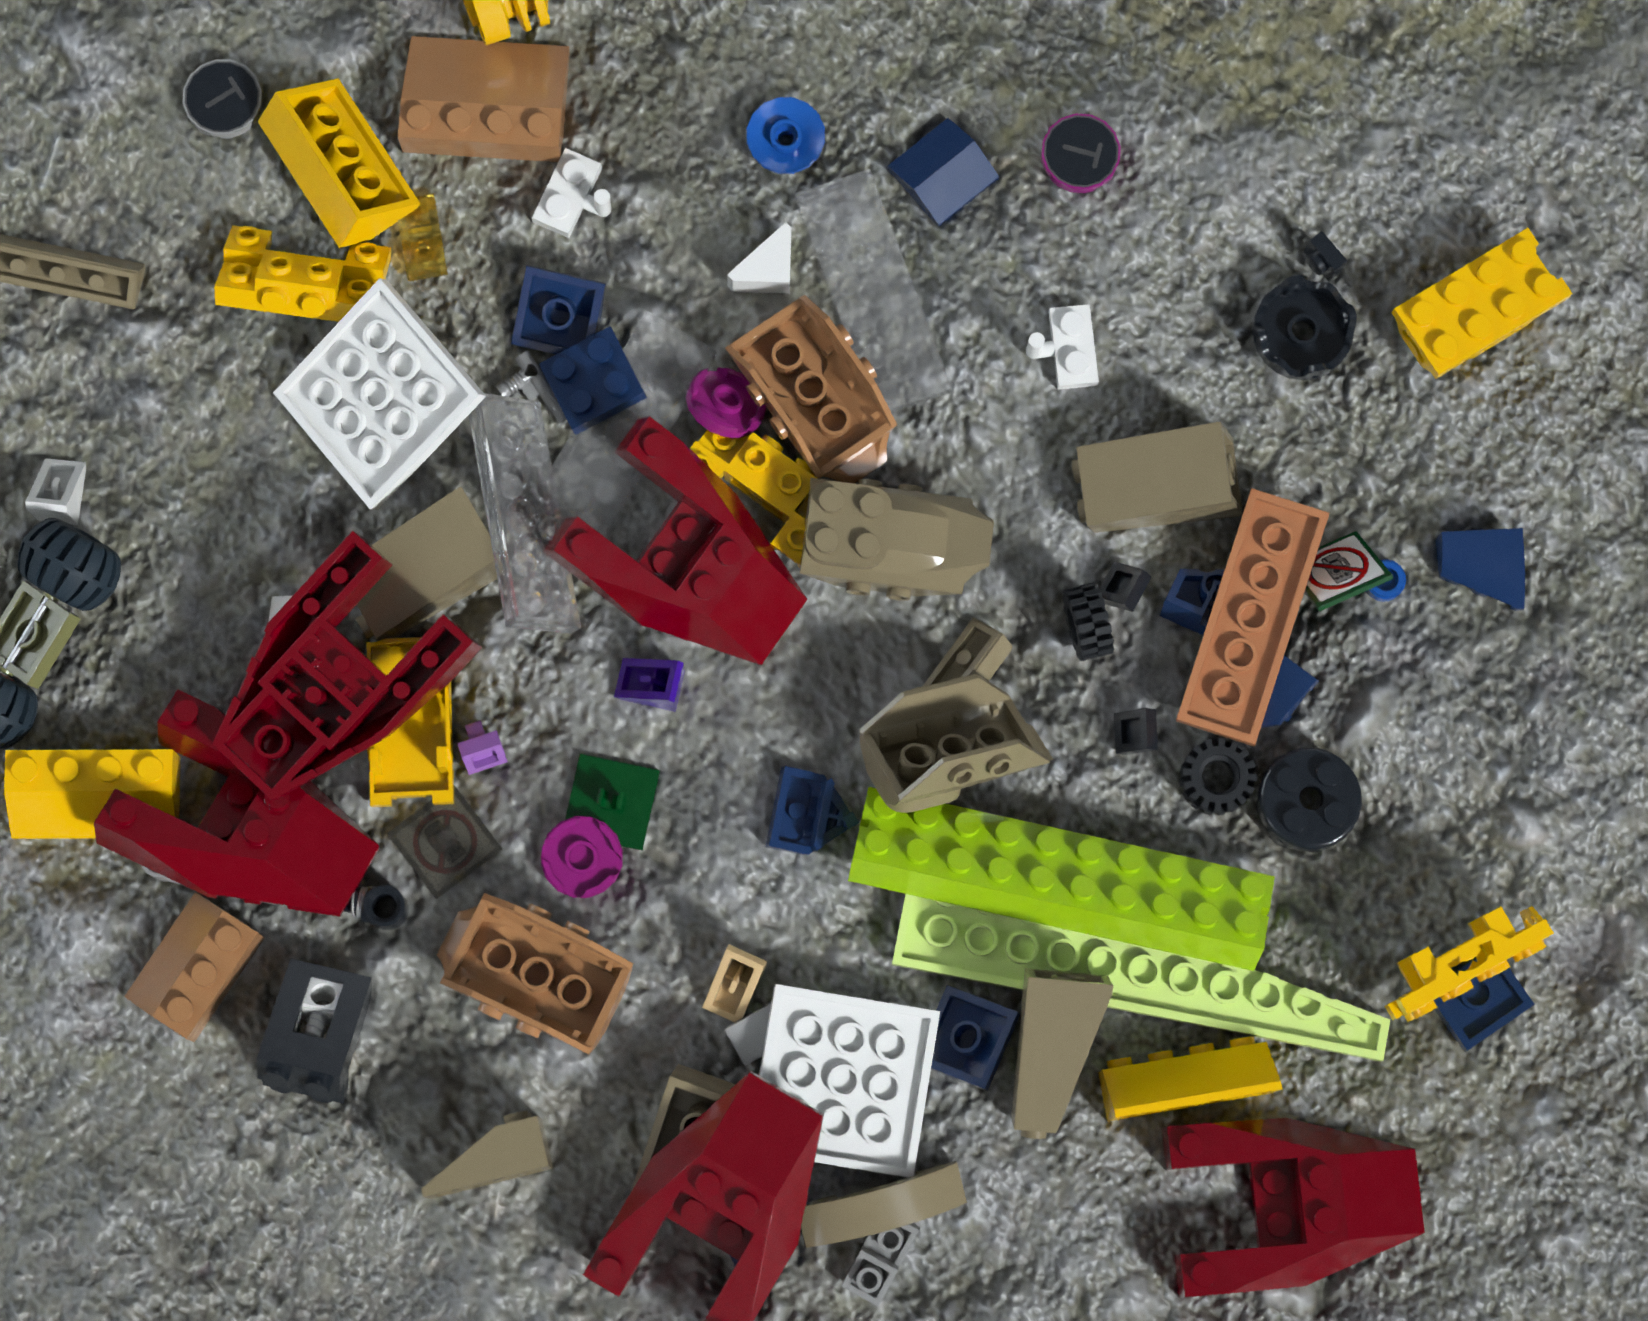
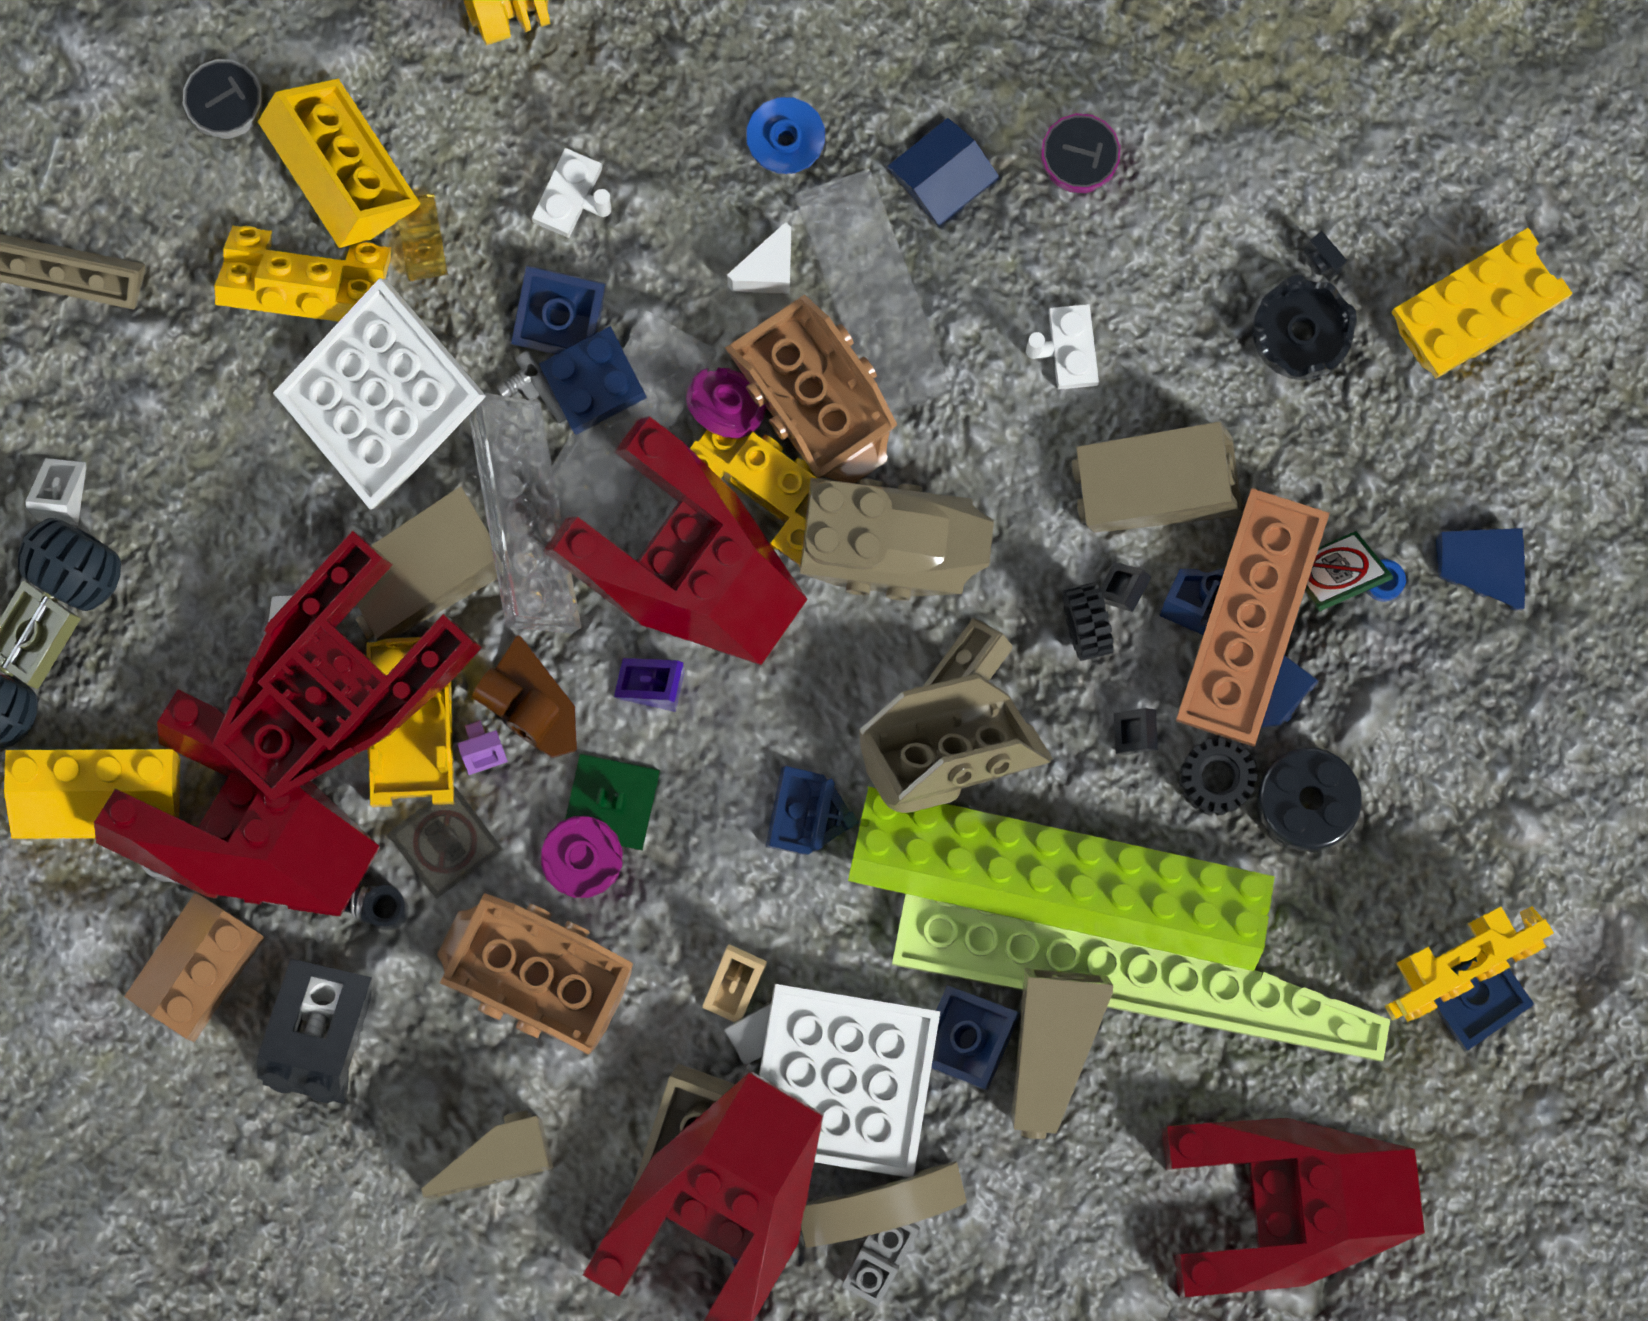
medium nougat slope [398,36,570,162] -> none
yellow slope [1098,1036,1282,1122] -> none
none -> reddish brown panel [472,635,577,758]

